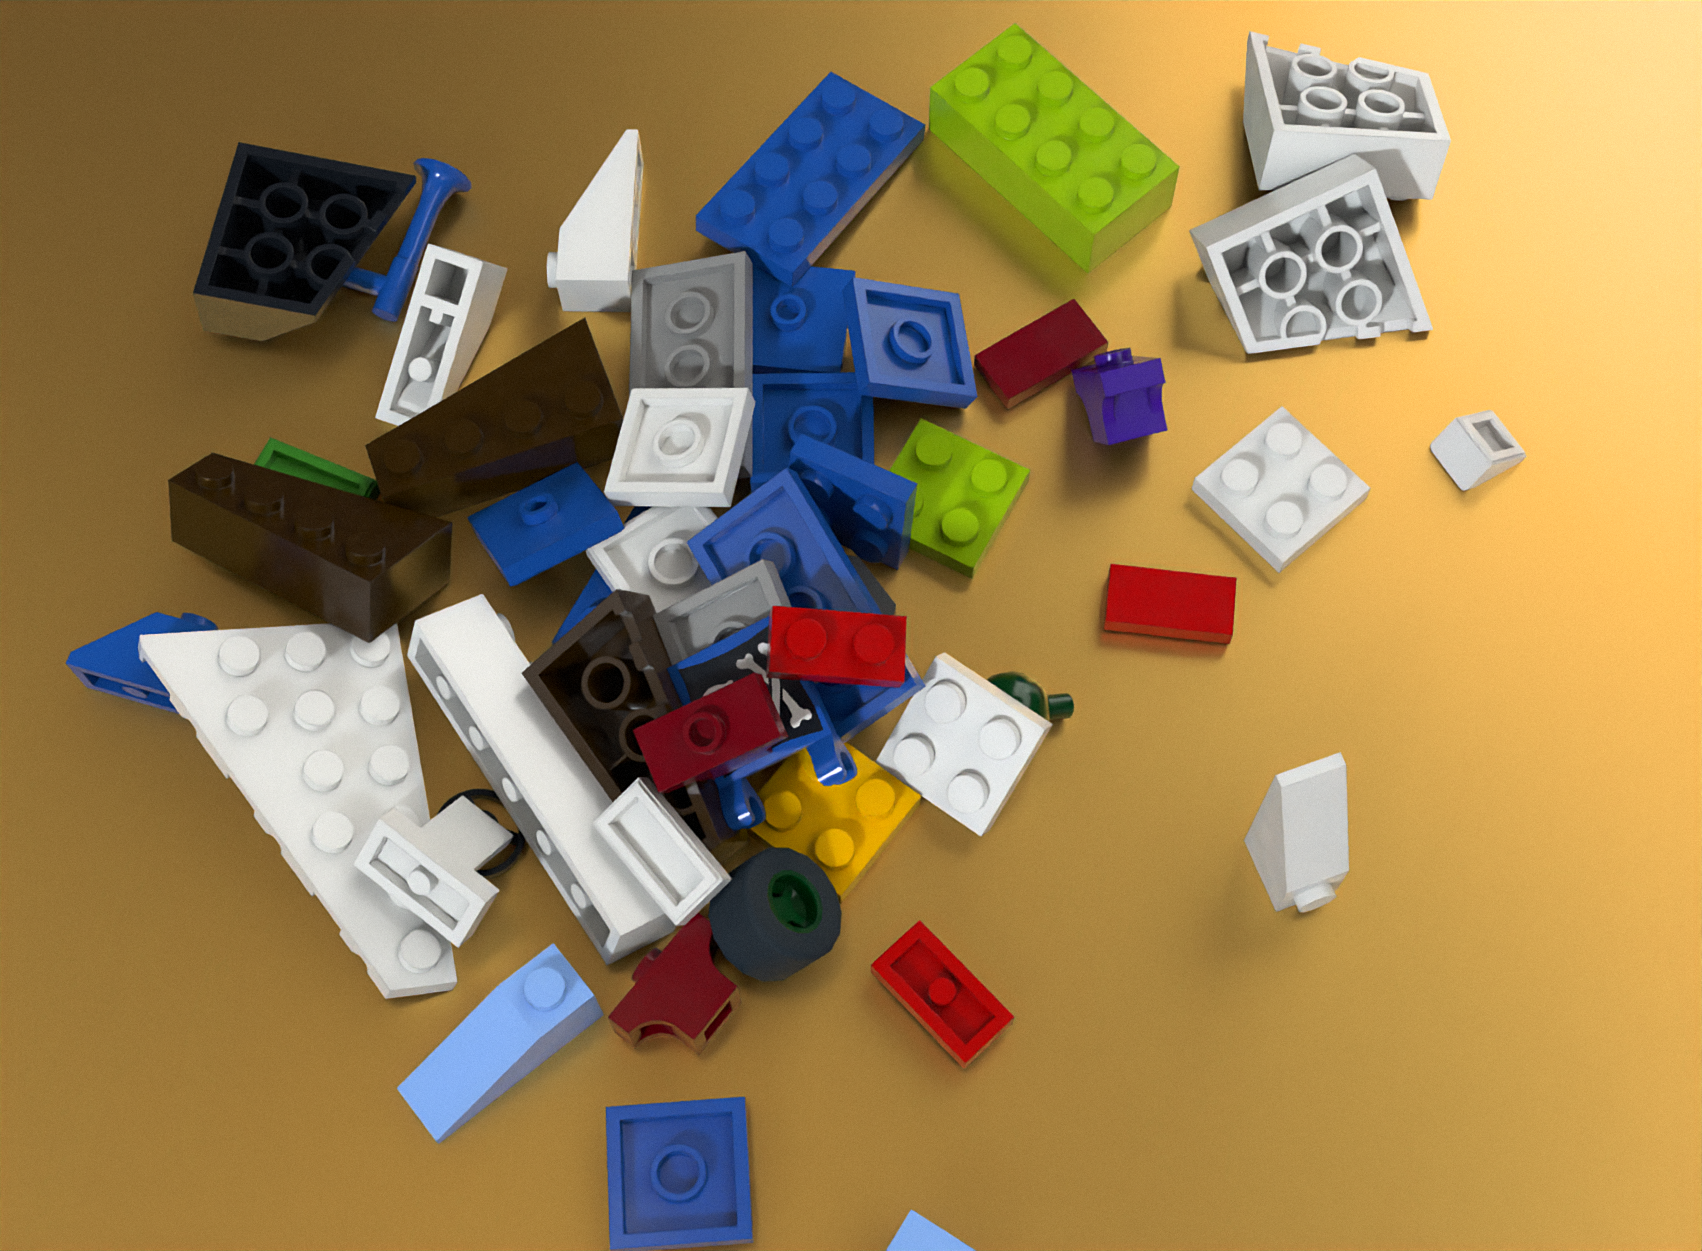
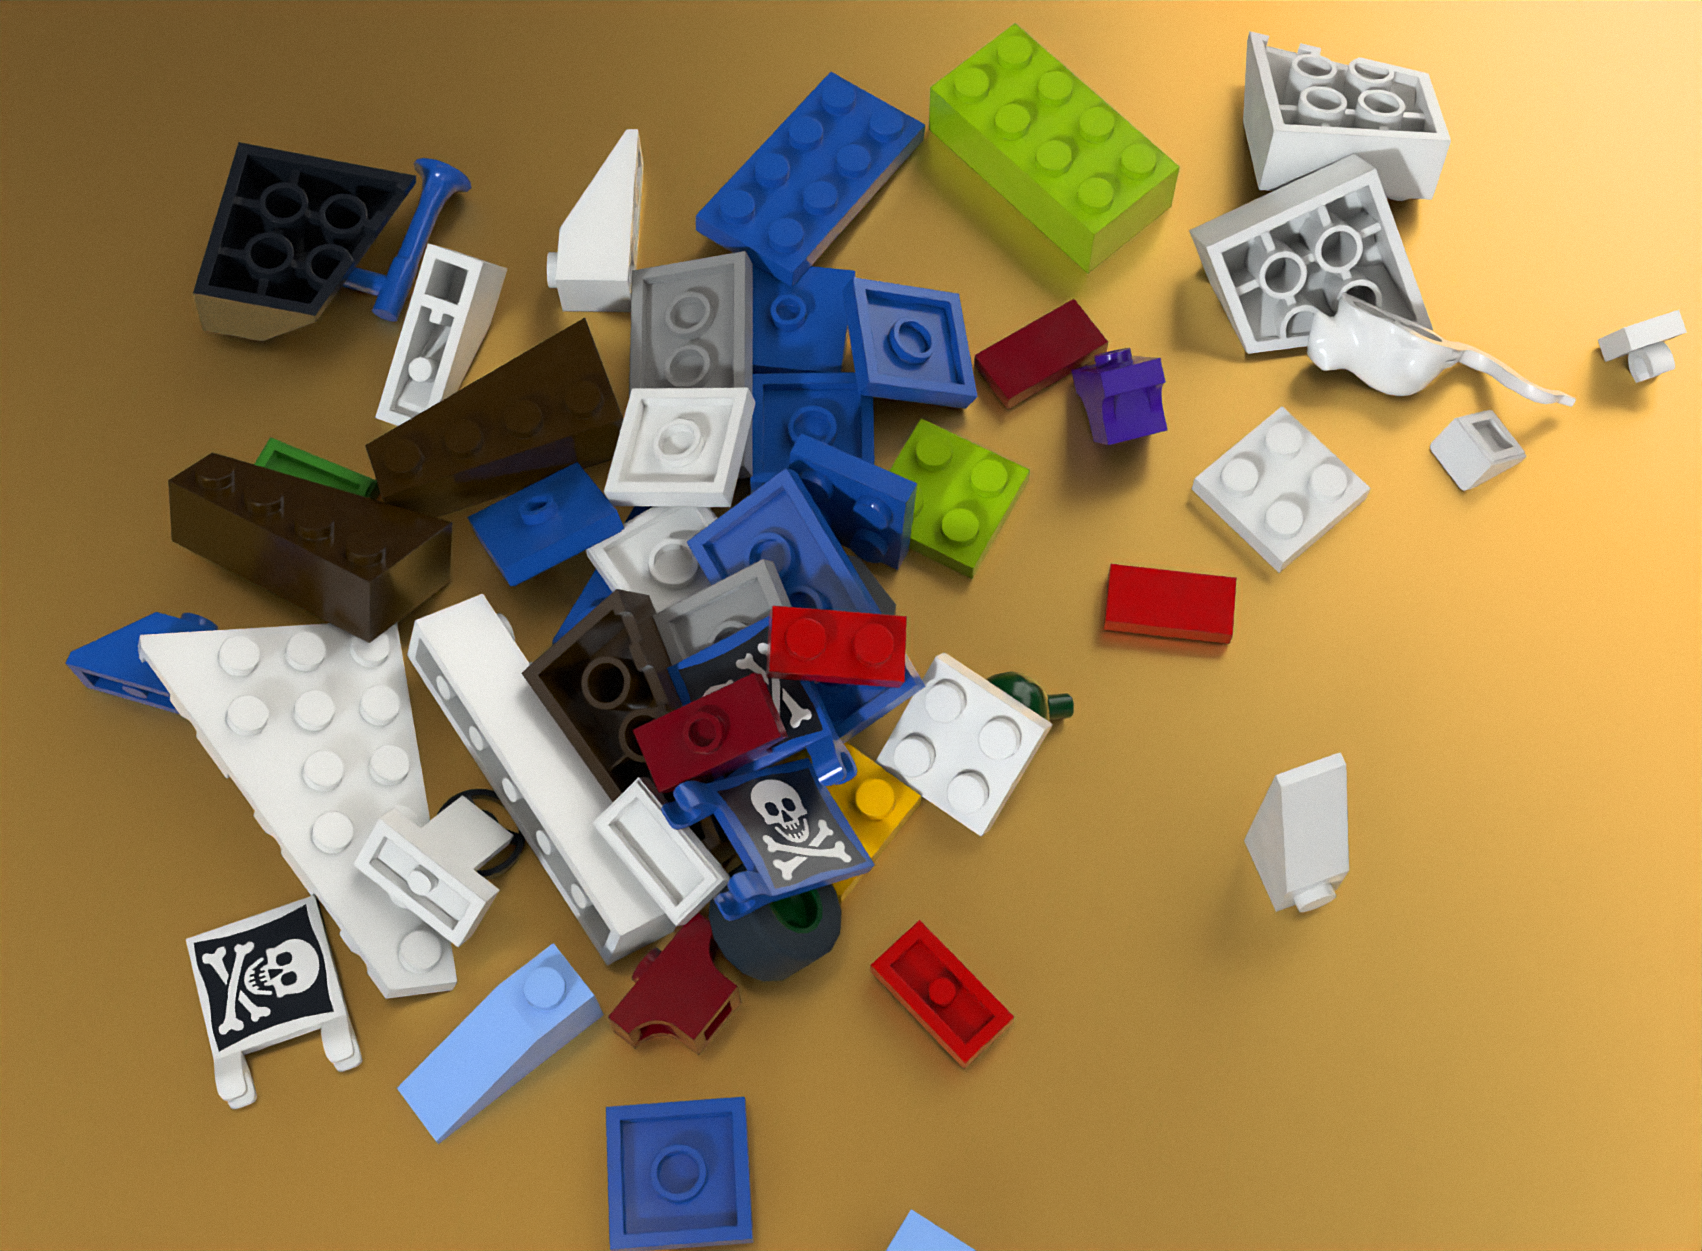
none -> flag [186,895,363,1109]
none -> flag [661,758,875,921]
none -> white animal [1307,293,1576,407]
none -> white tile [1597,309,1687,383]

